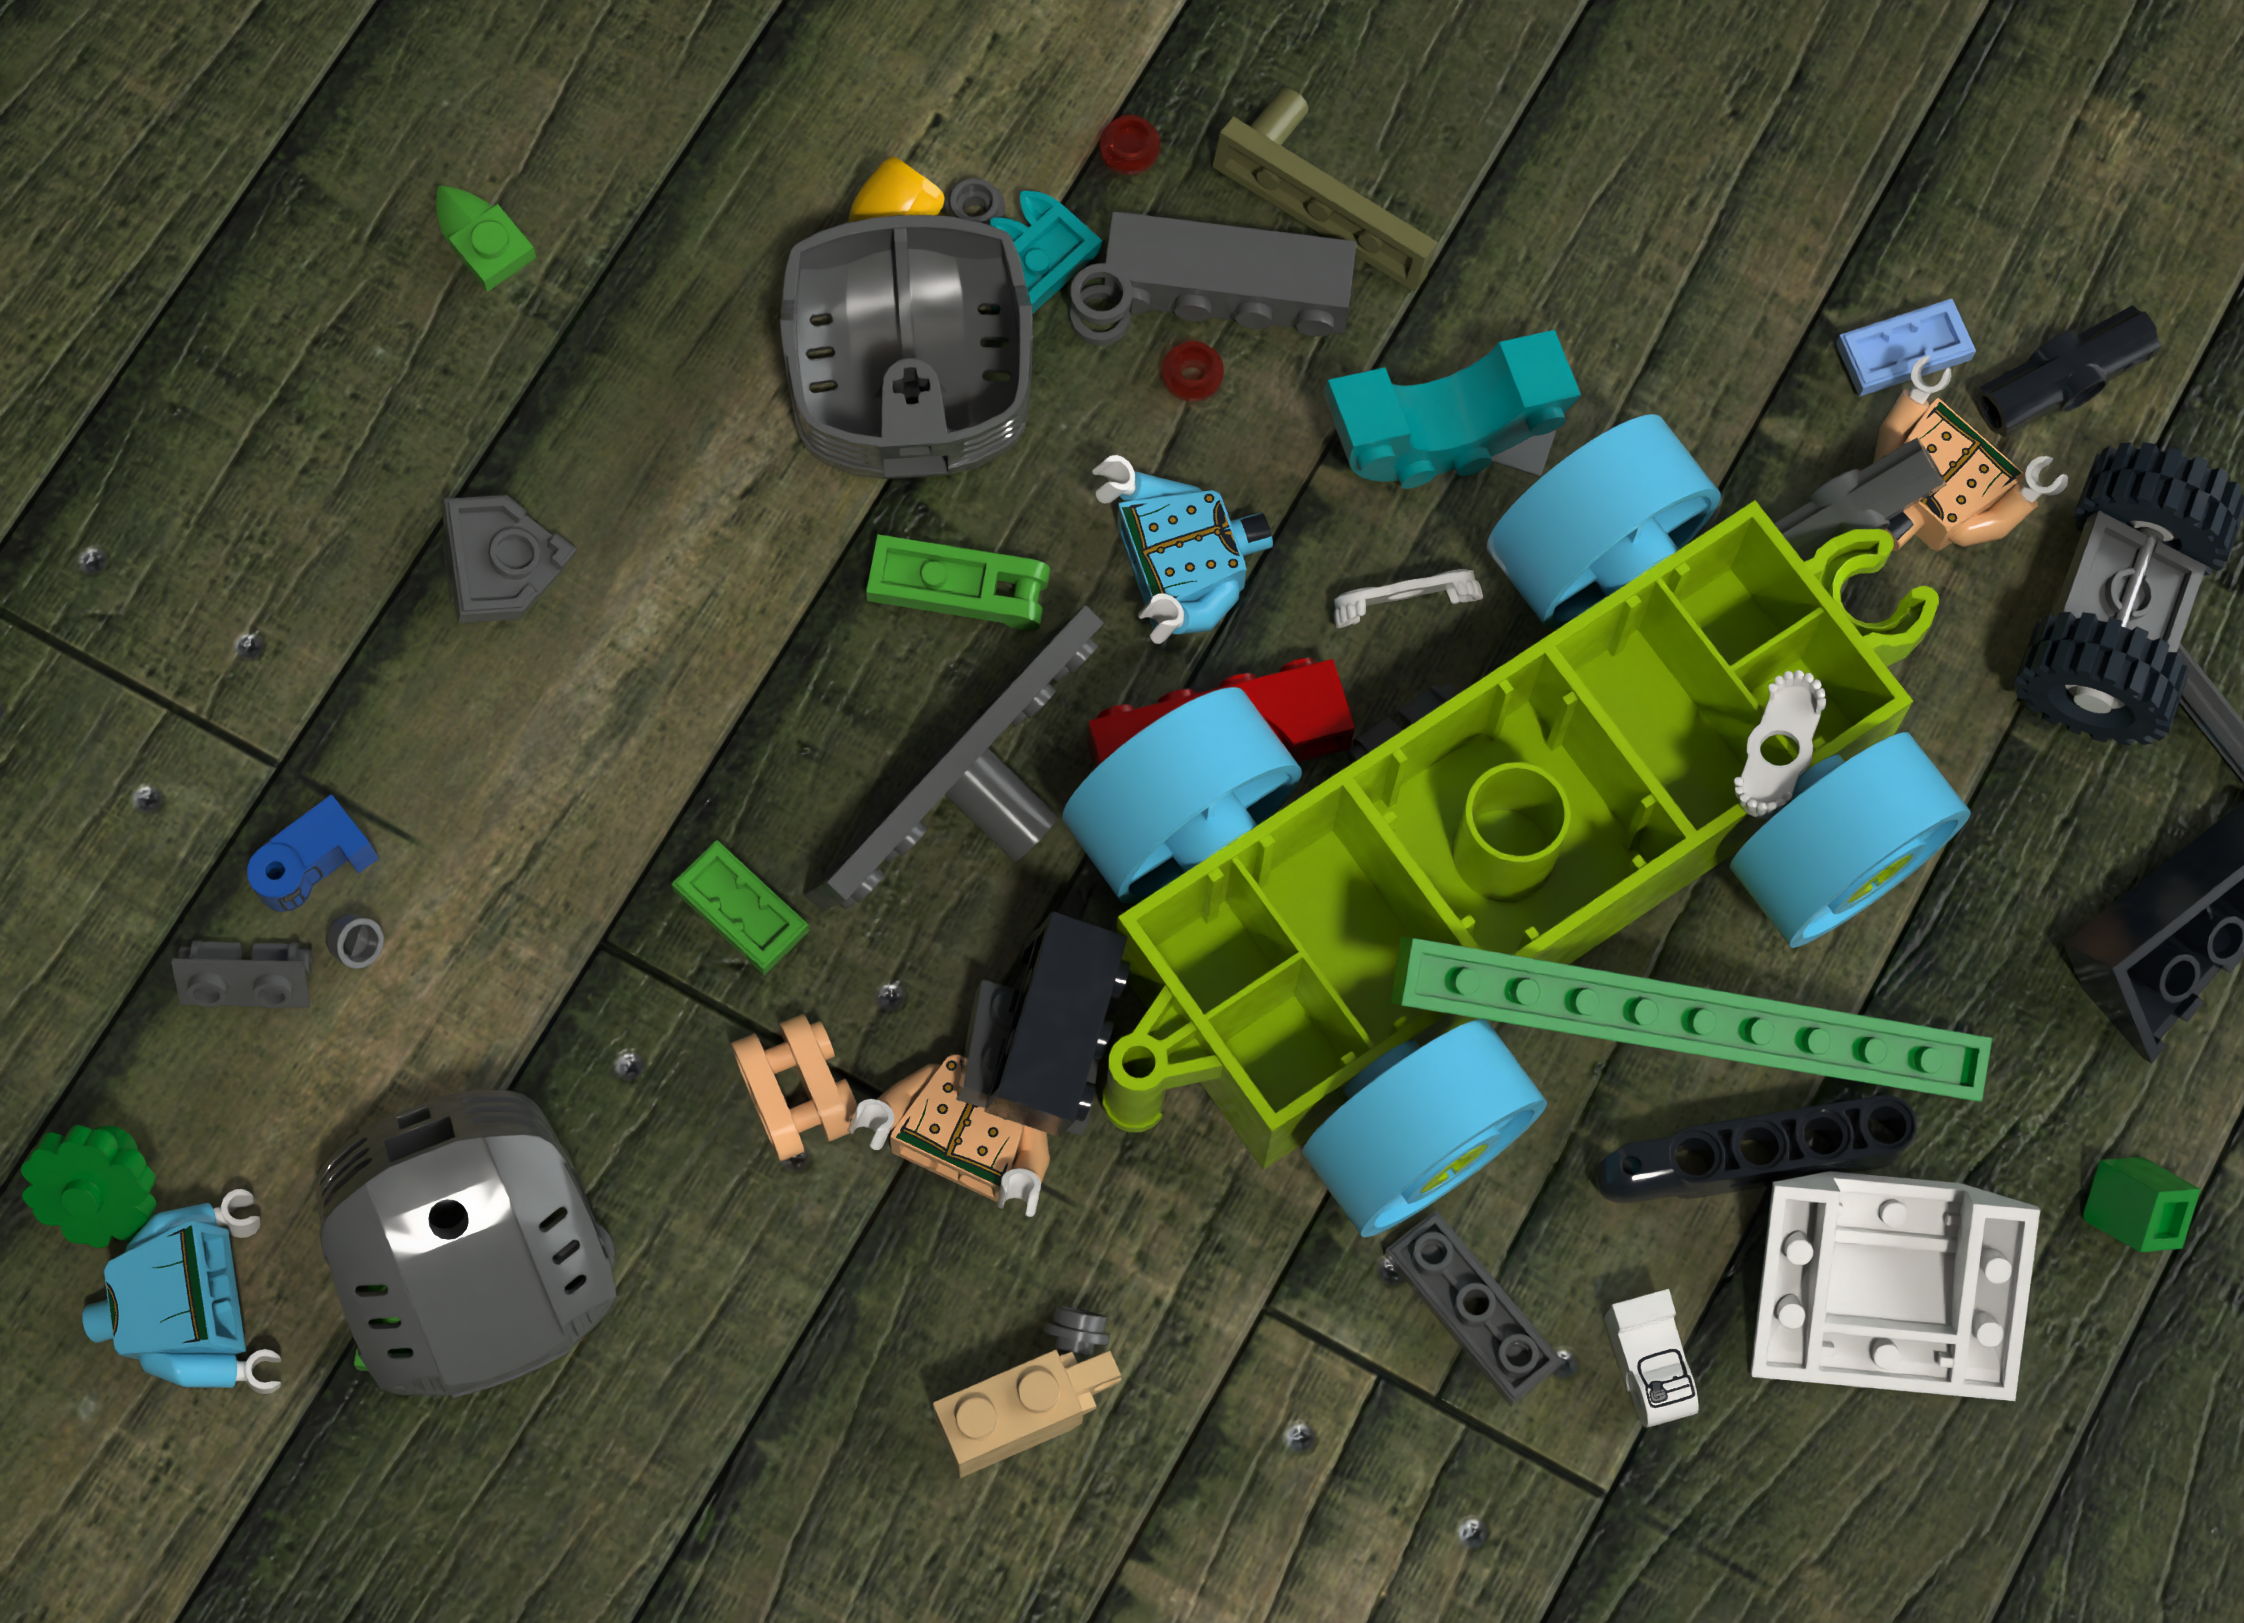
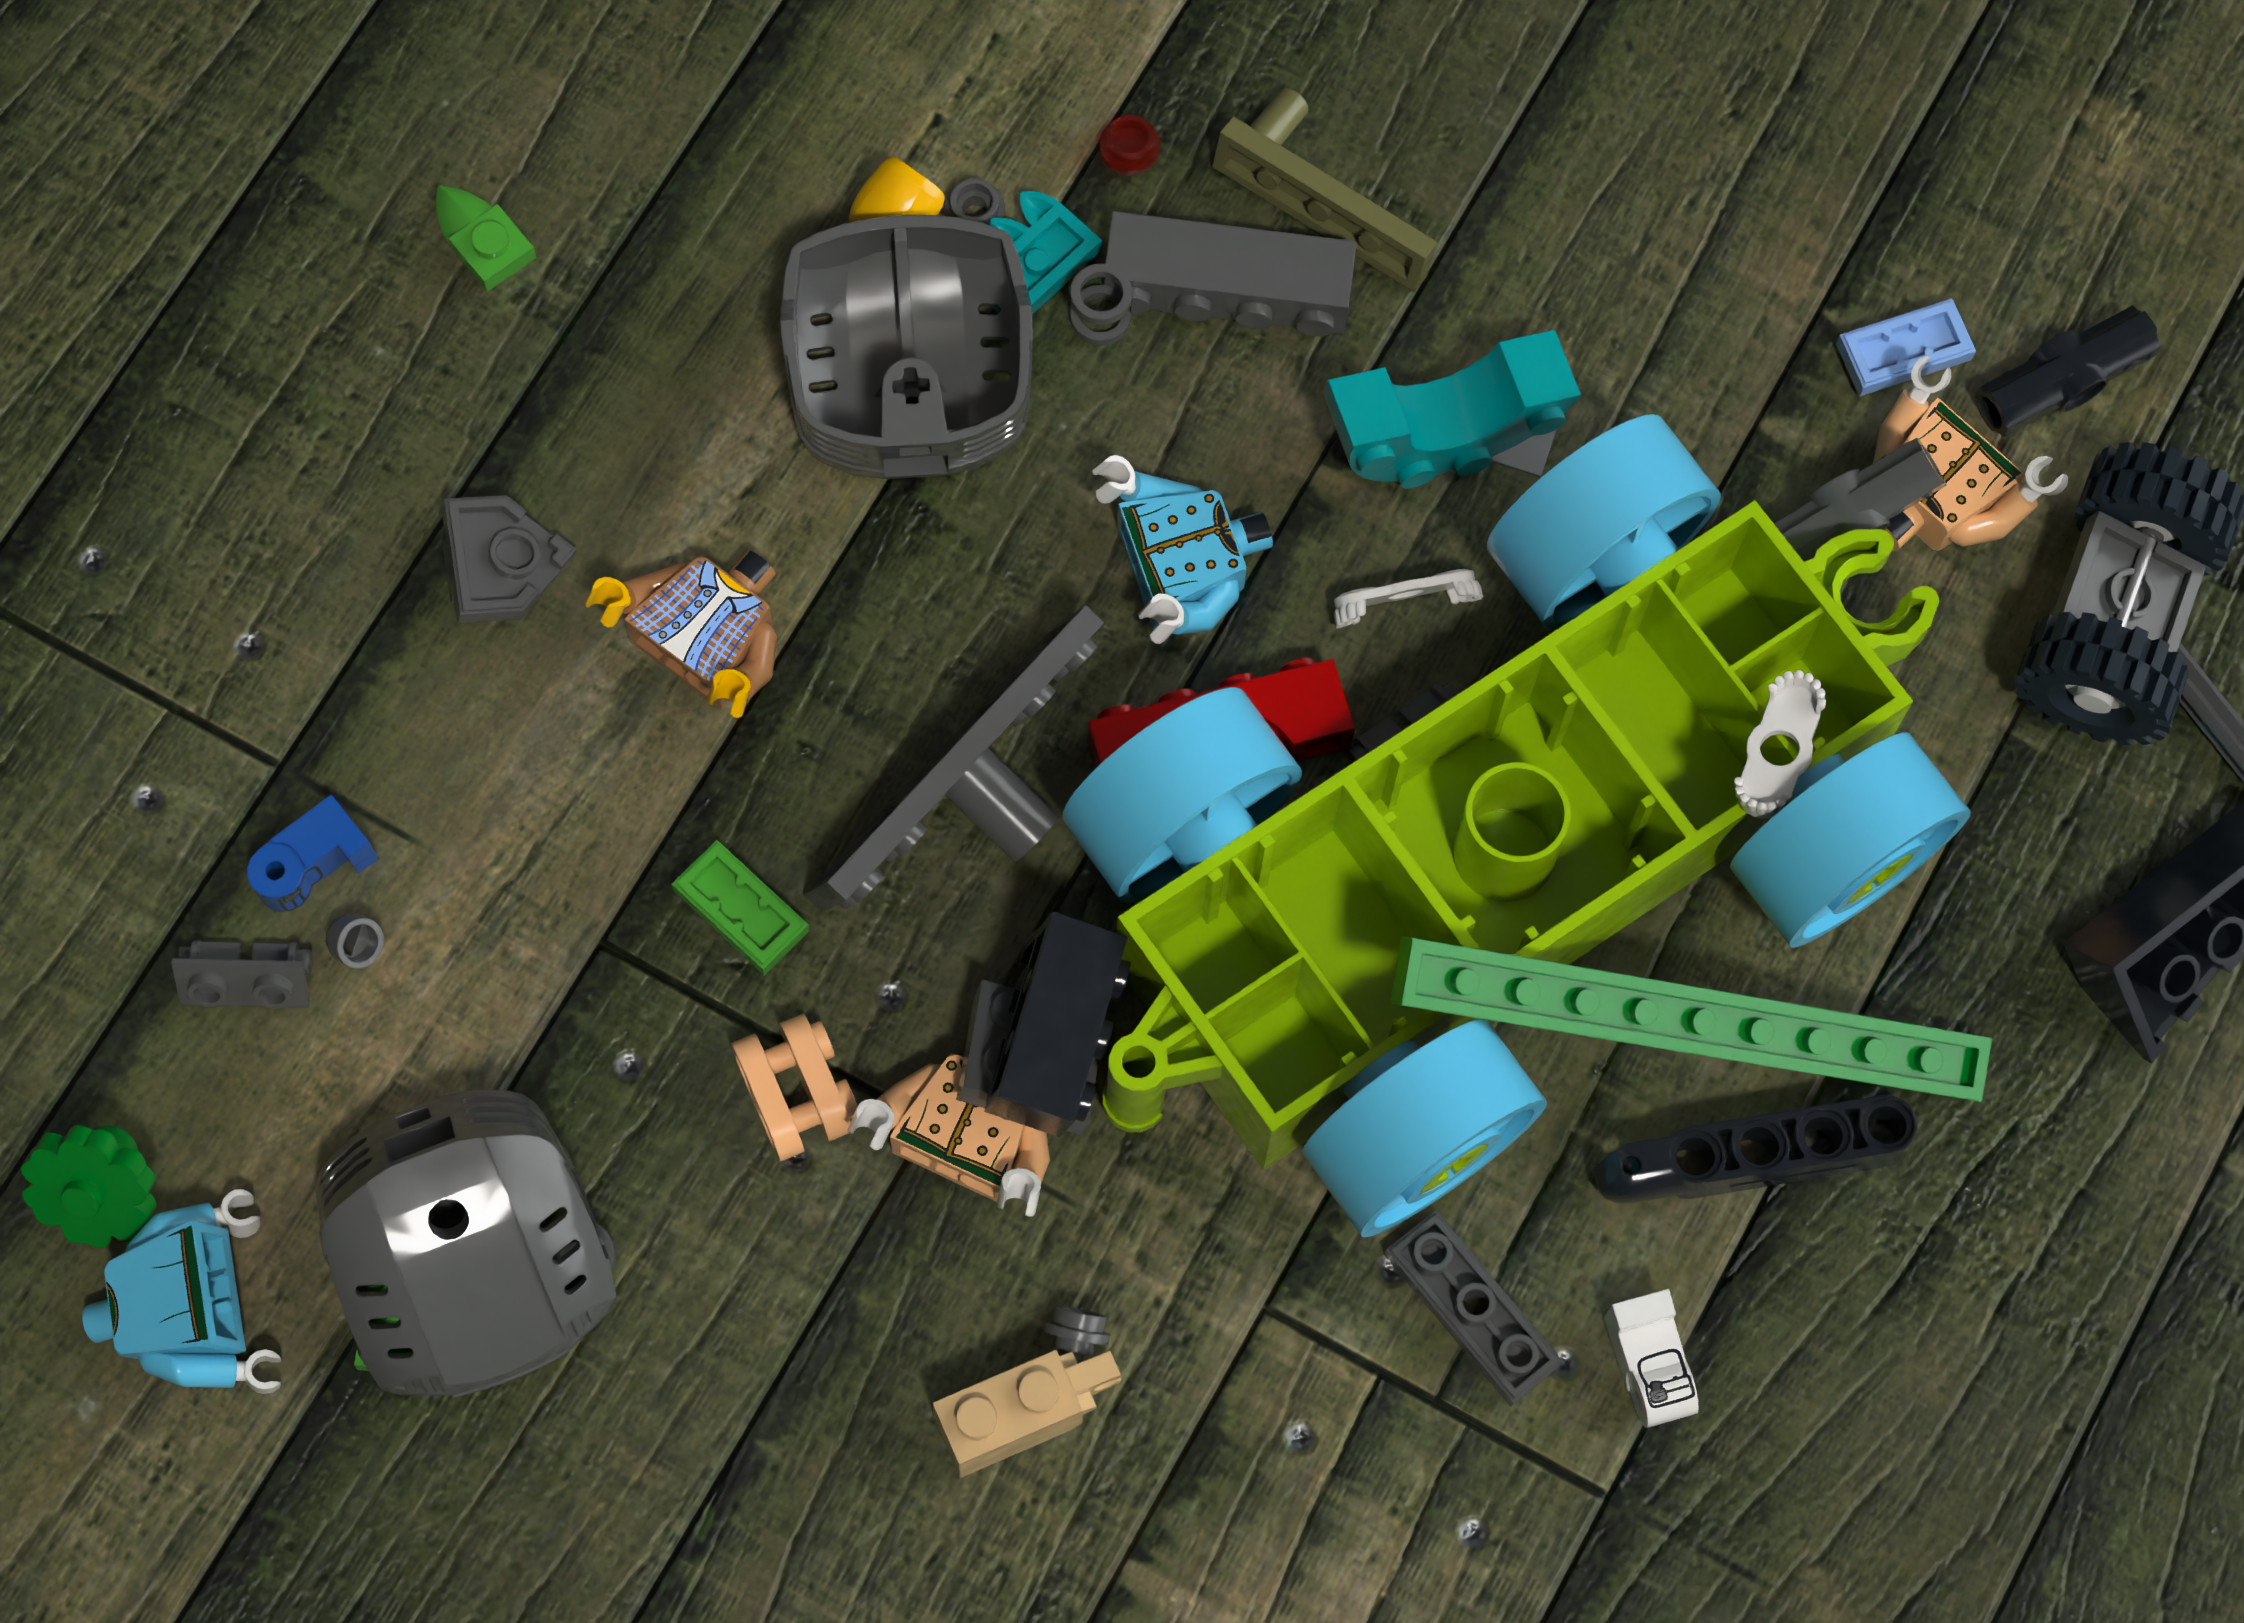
bright green plate [866,534,1050,631] -> none
clear red plate [1162,341,1224,402] -> none
white slope [1750,1171,2040,1401] -> none
green panel [2083,1157,2201,1252] -> none
none -> torso [584,550,777,718]

